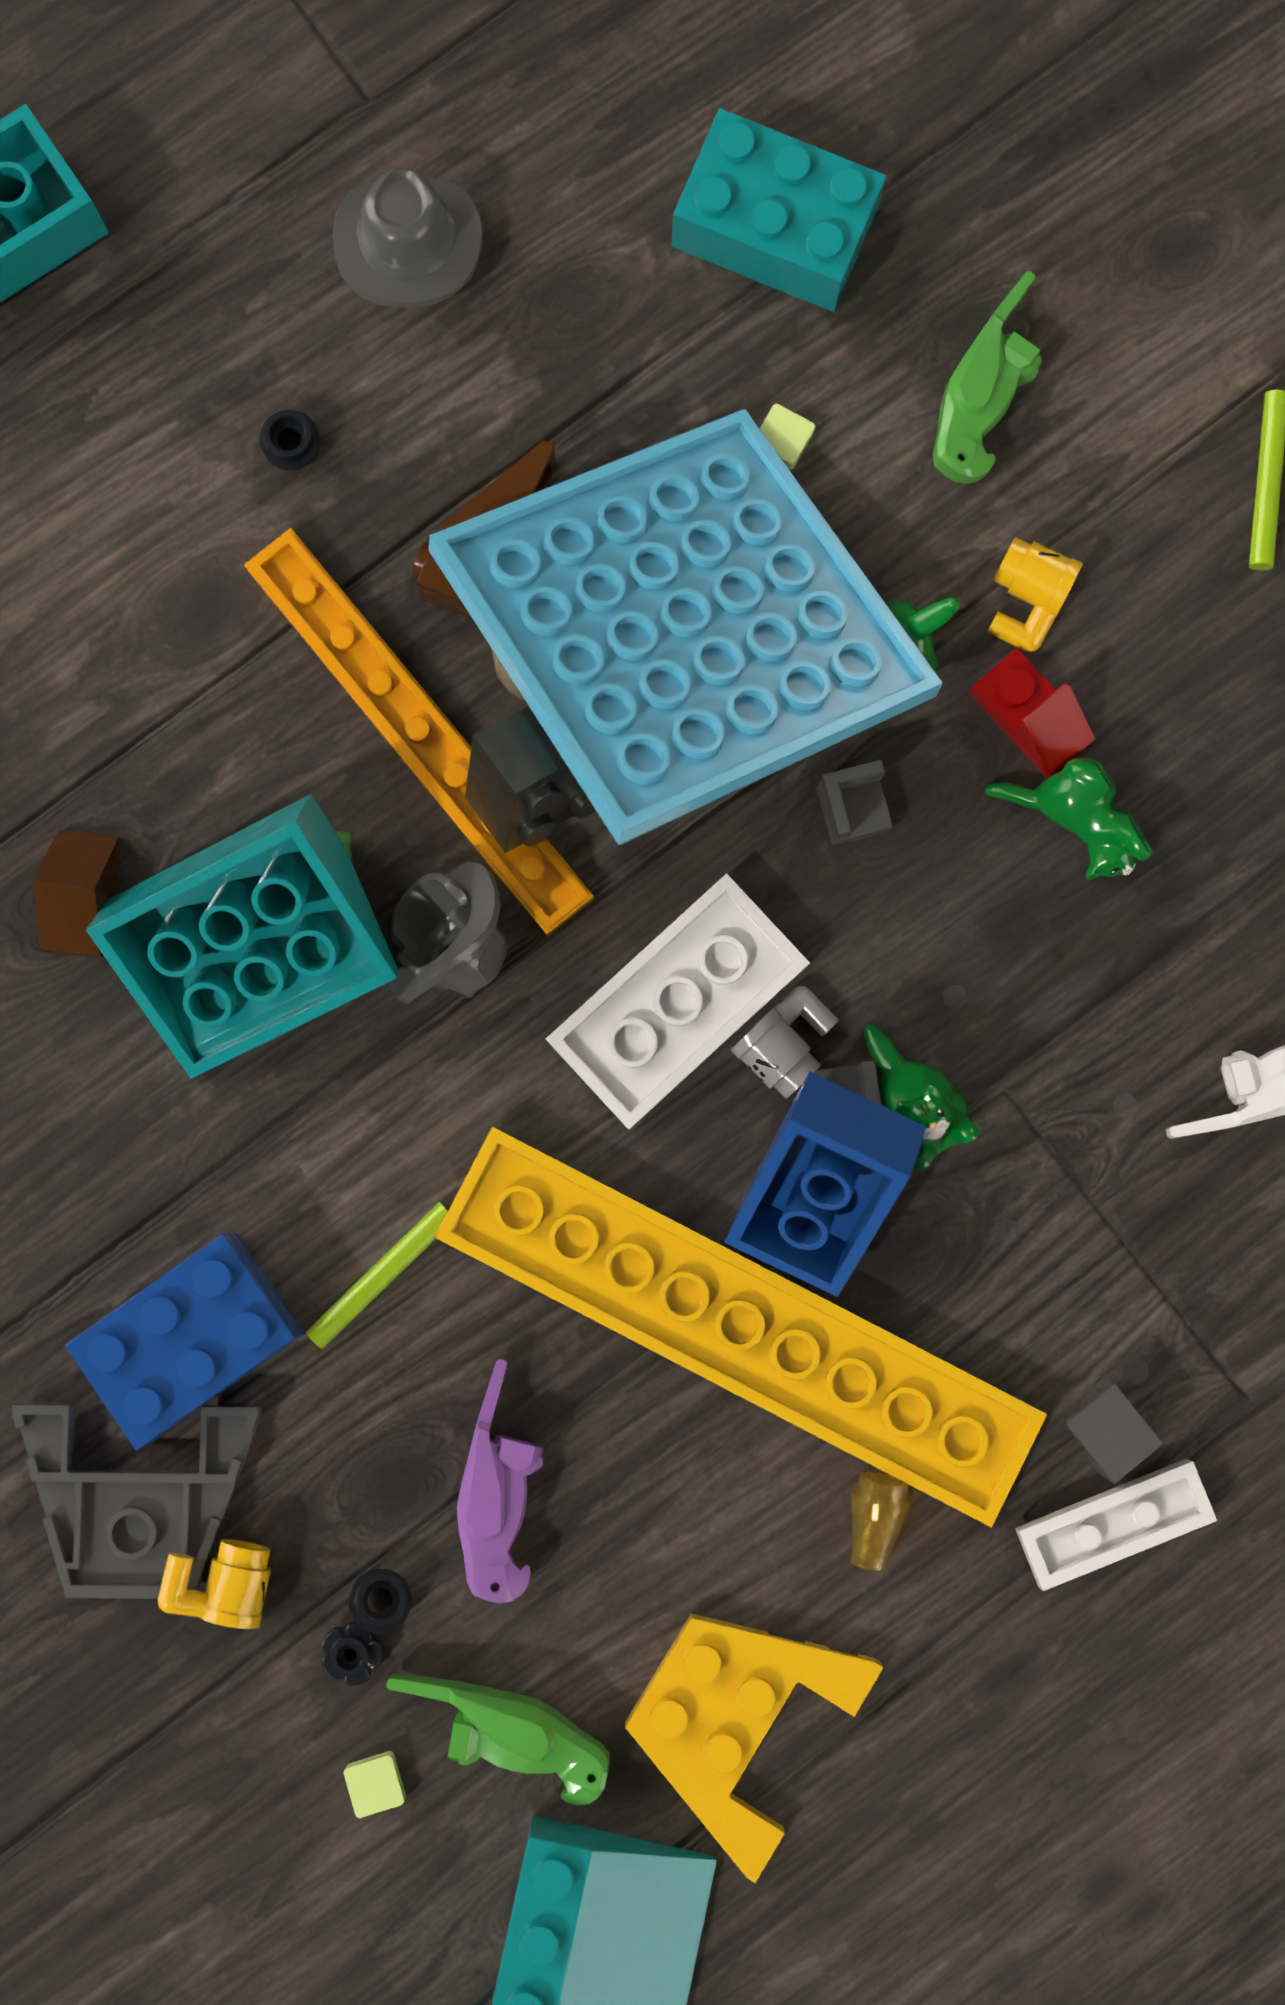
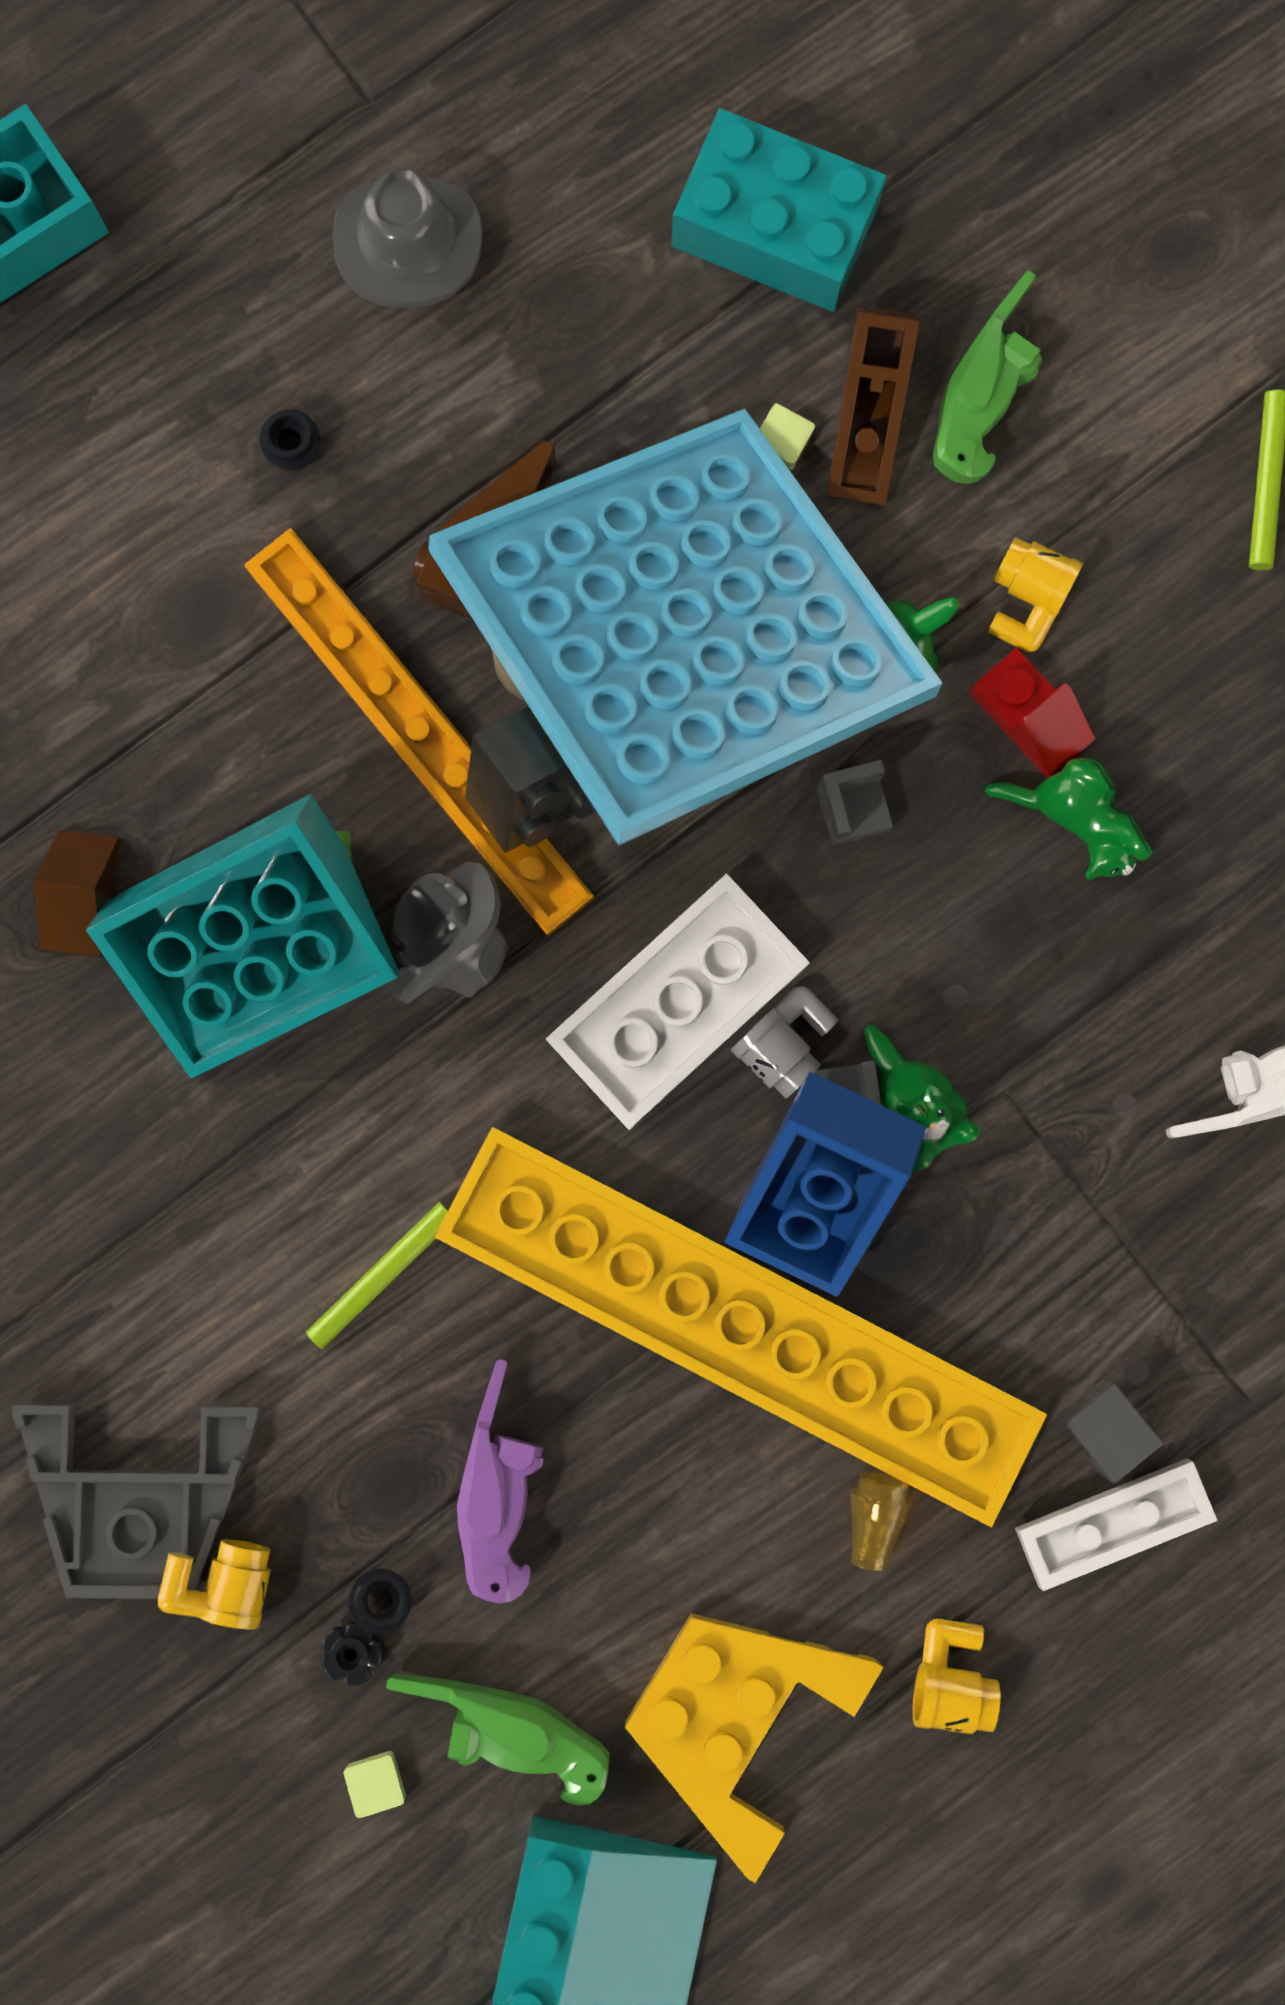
blue brick [65,1233,306,1450] -> none
none -> reddish brown slope [827,305,920,506]
none -> yellow piece [912,1619,1000,1734]

